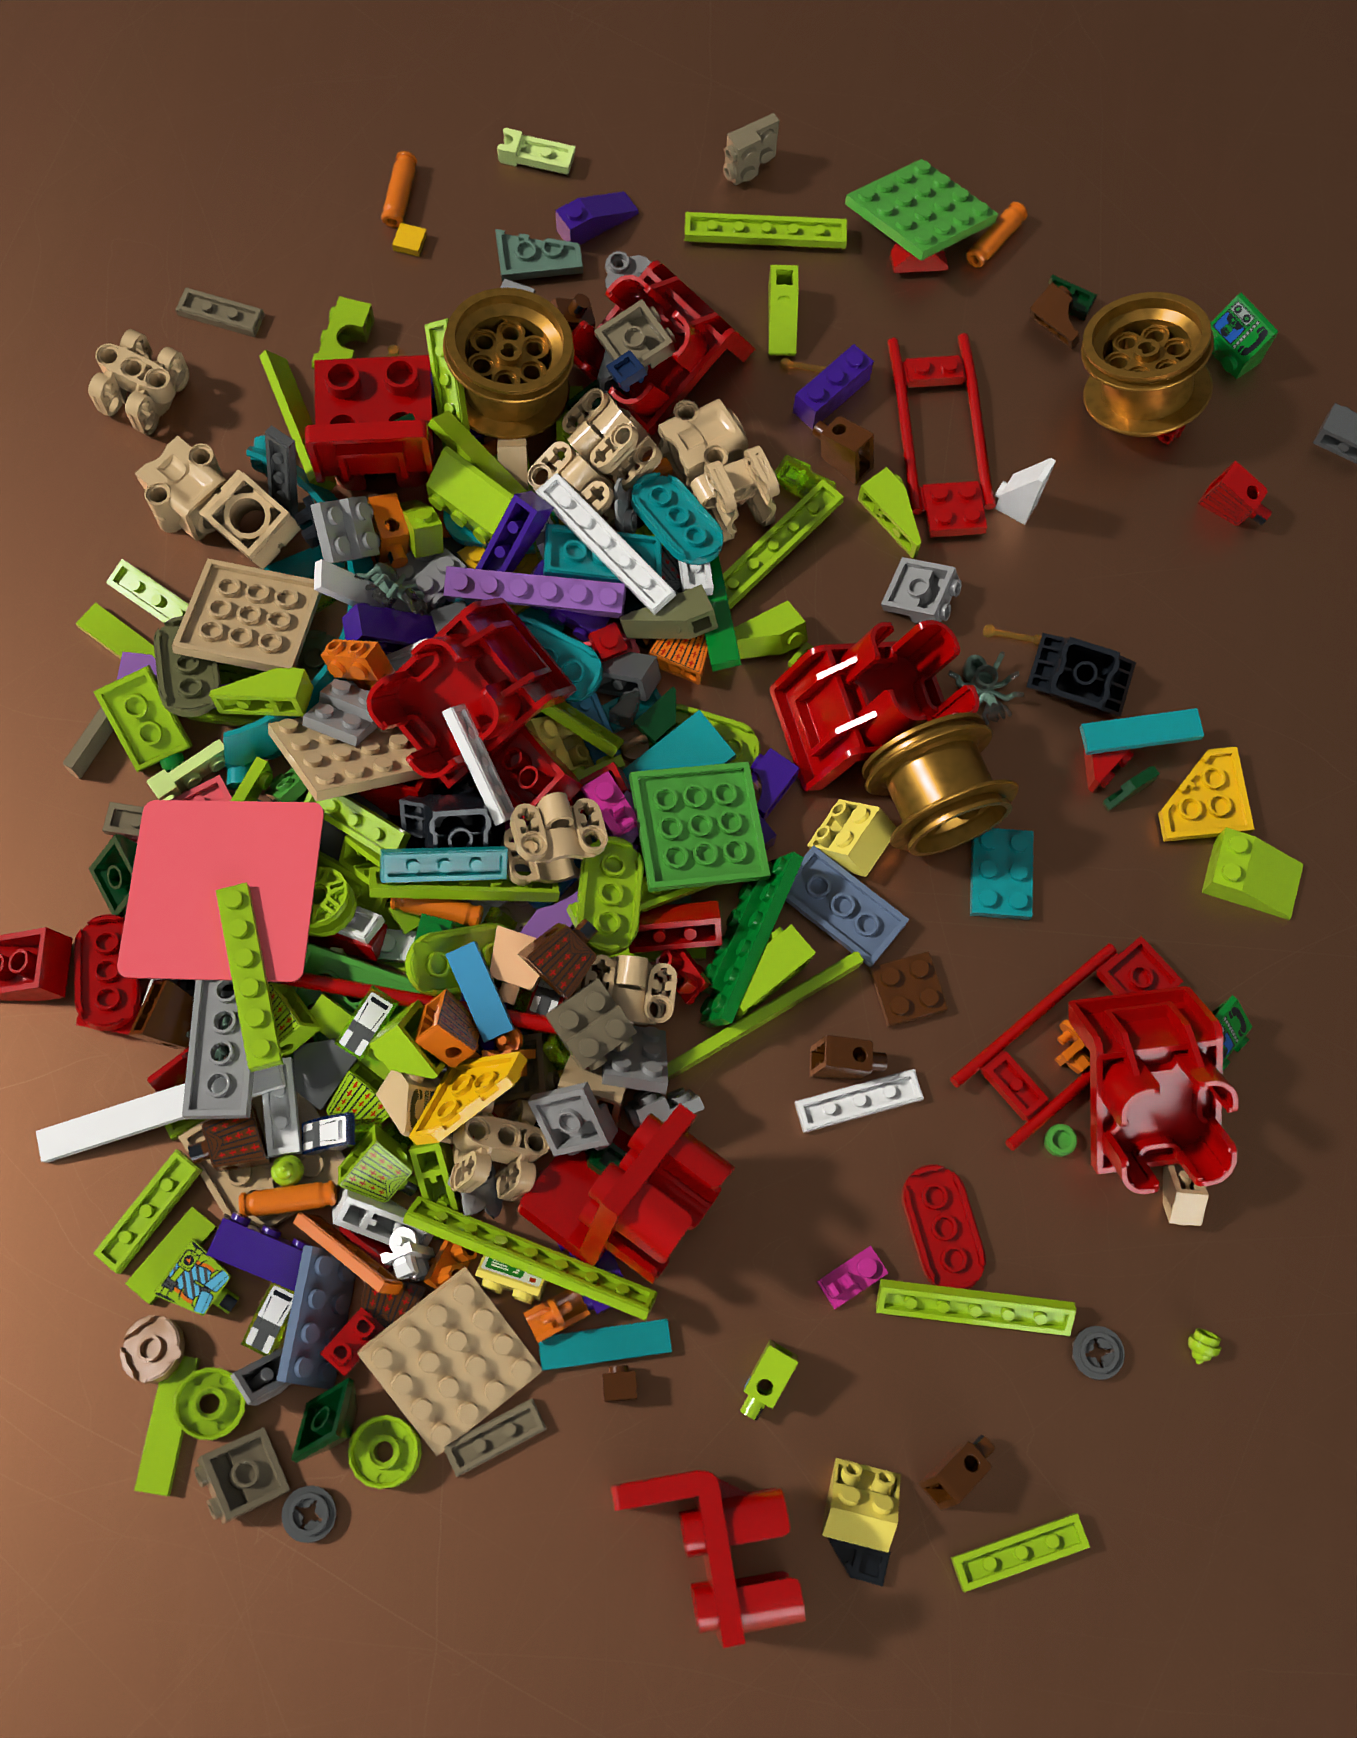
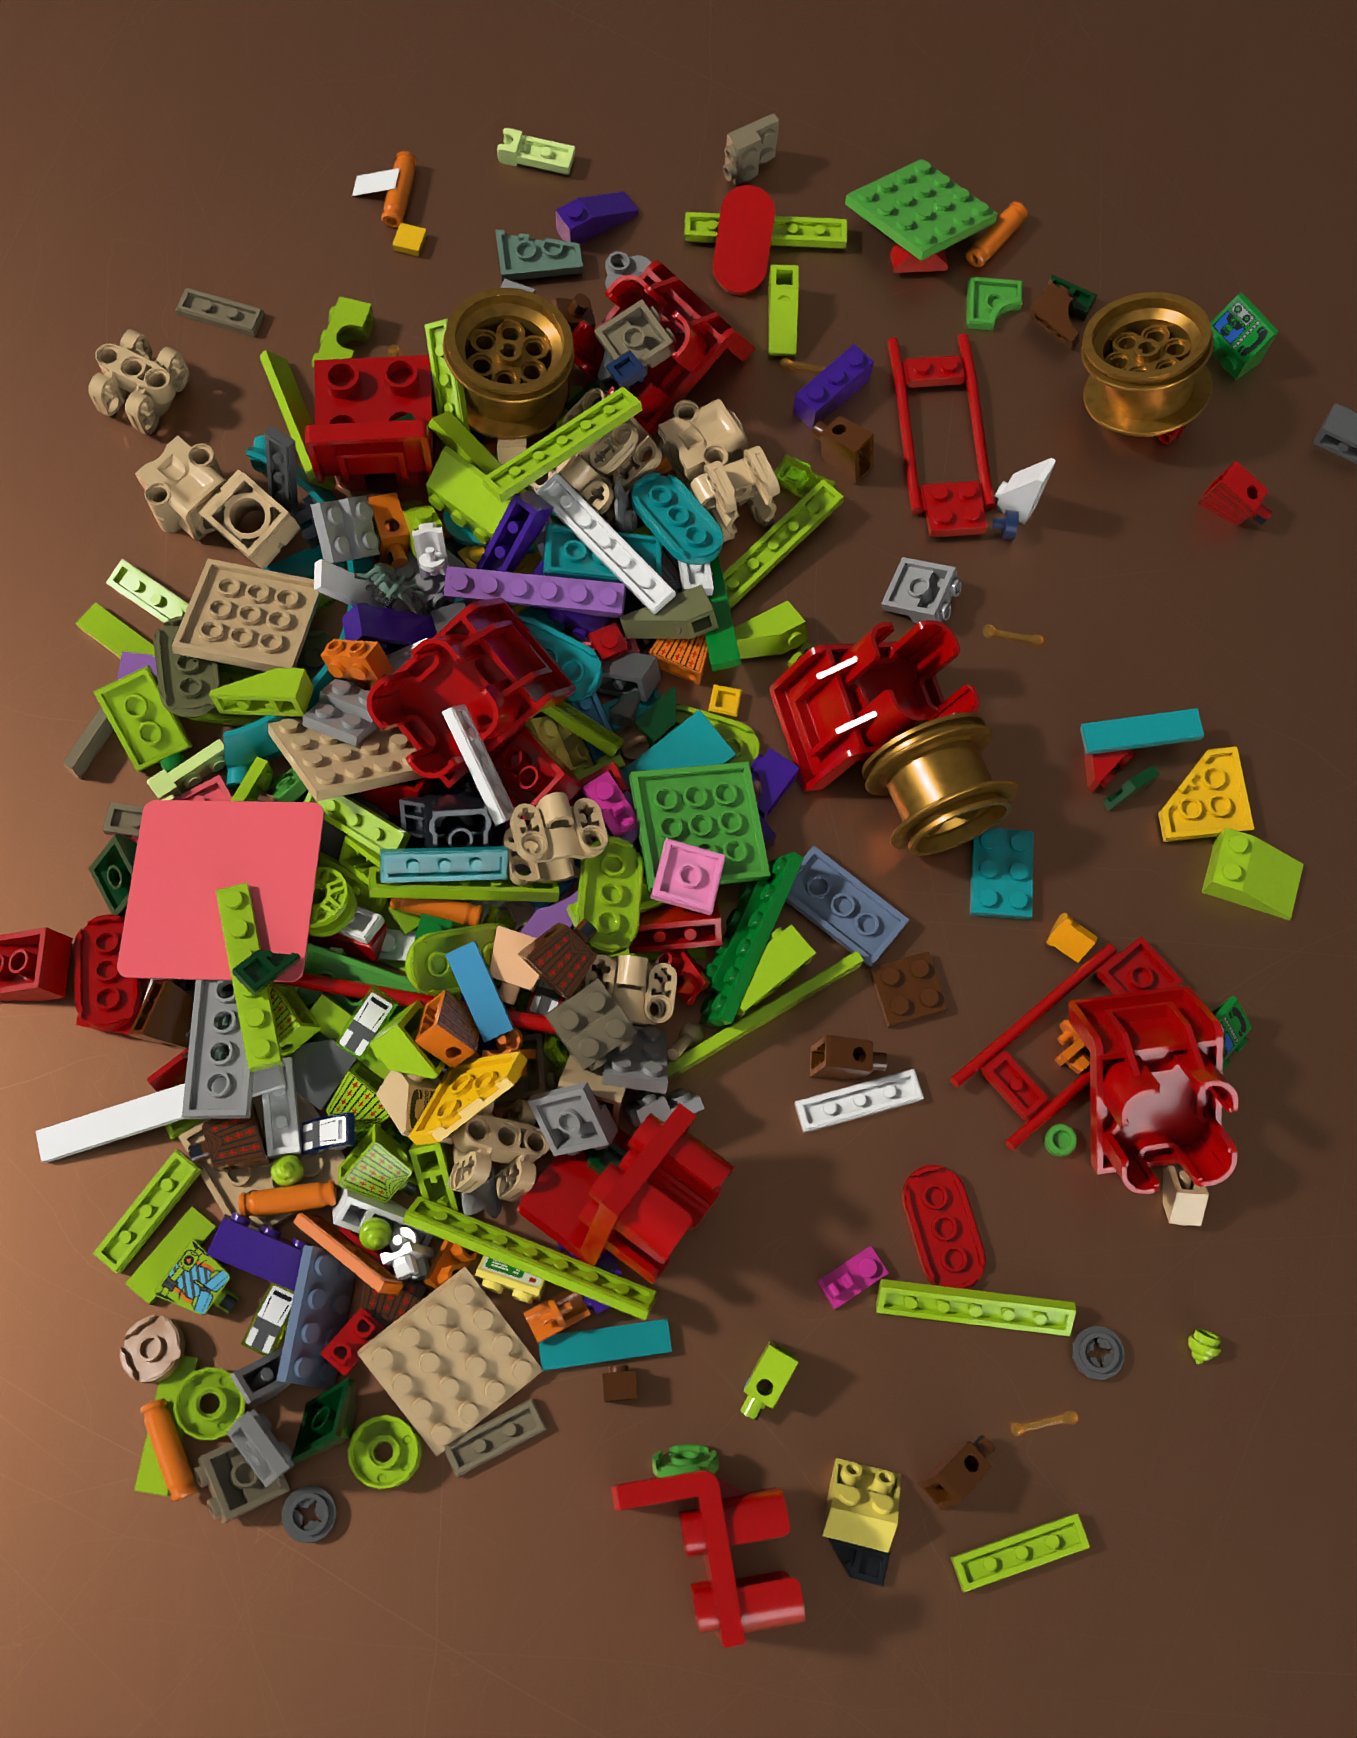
light yellow slope [807,799,897,877] -> none
lime slope [858,467,921,559] -> none
animal [948,651,1024,725] -> none
black slope [1026,633,1136,717] -> none
none -> orange axle [141,1398,197,1502]
none -> light grey plate [226,1409,294,1487]
none -> dark green tile [232,950,301,996]
none -> white sticker [352,168,400,196]
none -> lime plate [359,1217,392,1251]
none -> white hips [412,522,449,578]
none -> lime plate [482,387,642,503]
none -> bright pink tile [650,838,726,915]
none -> bright green tile [652,1444,719,1478]
none -> tan bar [667,1022,704,1060]
none -> yellow tile [708,684,742,720]
none -> red tile [712,185,775,296]
none -> bright green tile [966,276,1023,331]
none -> dark blue tile [992,510,1019,540]
none -> clear yellow hinge [1011,1411,1078,1436]
none -> light orange tile [1046,913,1098,963]

